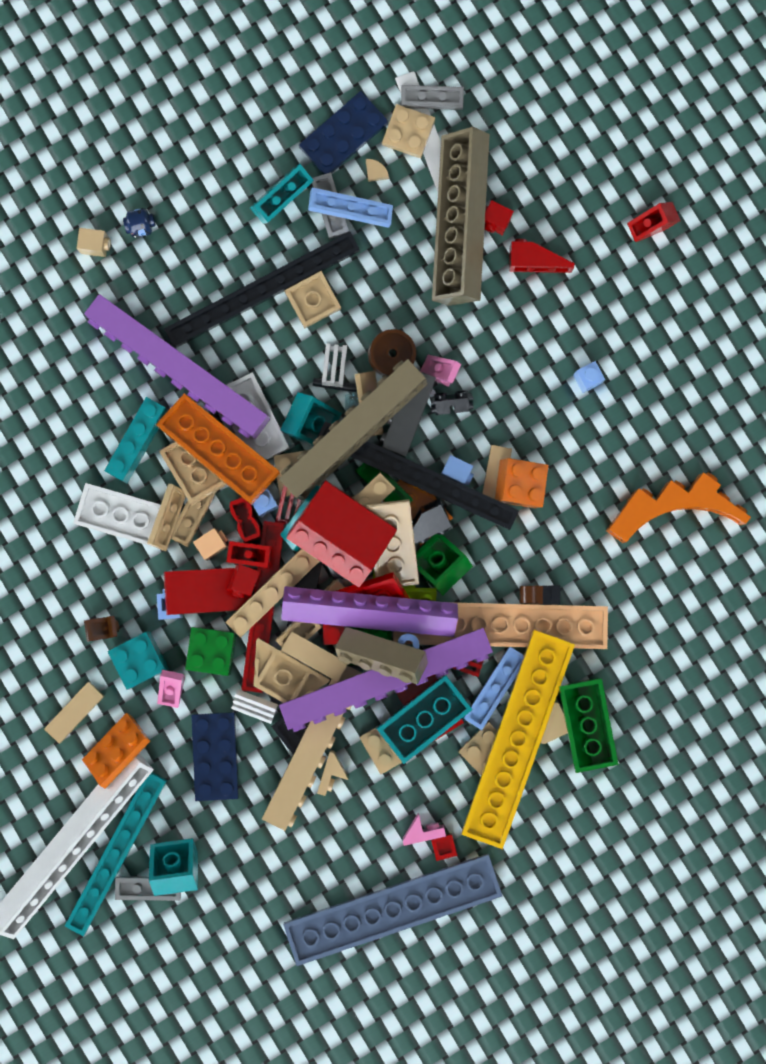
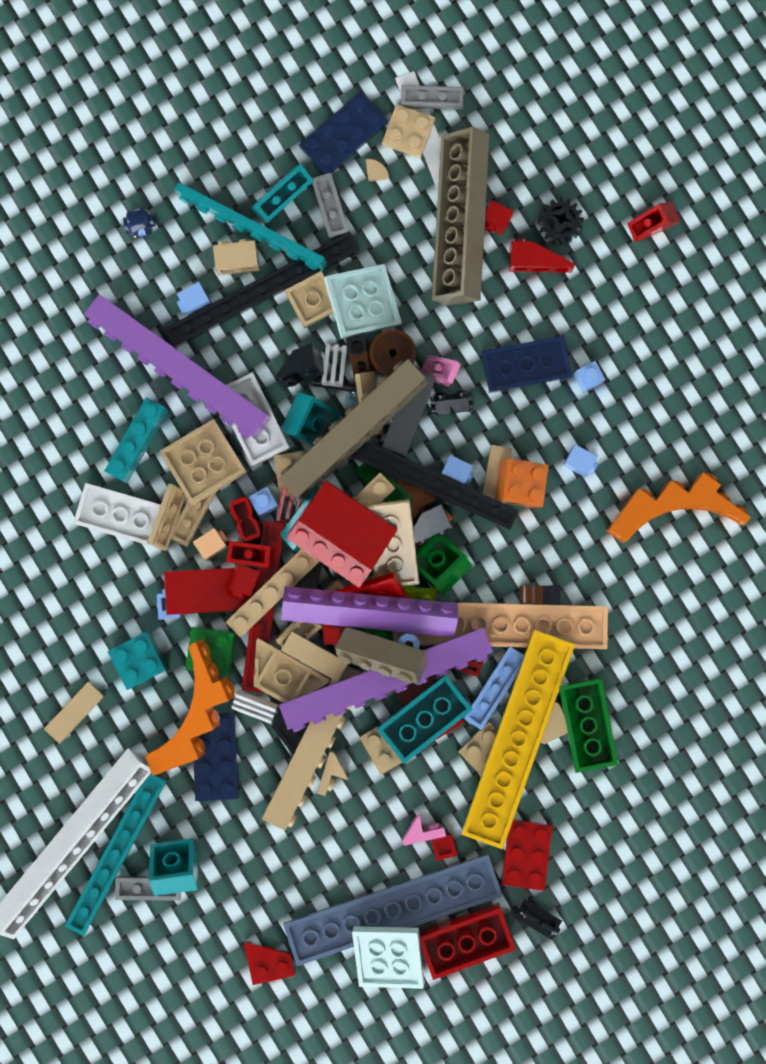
tan brick [77,228,111,257] -> none
orange plate [82,713,150,789] -> none
reddish brown bracket [84,616,119,642] -> none
orange plate [156,393,280,505] -> none
bright pink slope [157,670,185,708] -> none
light blue plate [308,187,393,228] -> none
none -> orange arch [145,639,235,776]
none -> teal plate [174,182,327,271]
none -> light blue brick [177,282,211,315]
none -> tan brick [213,239,260,276]
none -> red wing [244,941,296,985]
none -> black slope [276,343,324,387]
none -> light aqua plate [324,264,402,339]
none -> leg [346,334,370,377]
none -> light aqua plate [352,926,425,989]
none -> red brick [419,902,516,980]
none -> dark blue plate [481,336,572,393]
none -> red plate [501,819,553,891]
none -> black hinge [514,899,562,940]
none -> black gear [538,197,584,245]
none -> light blue brick [563,445,598,477]

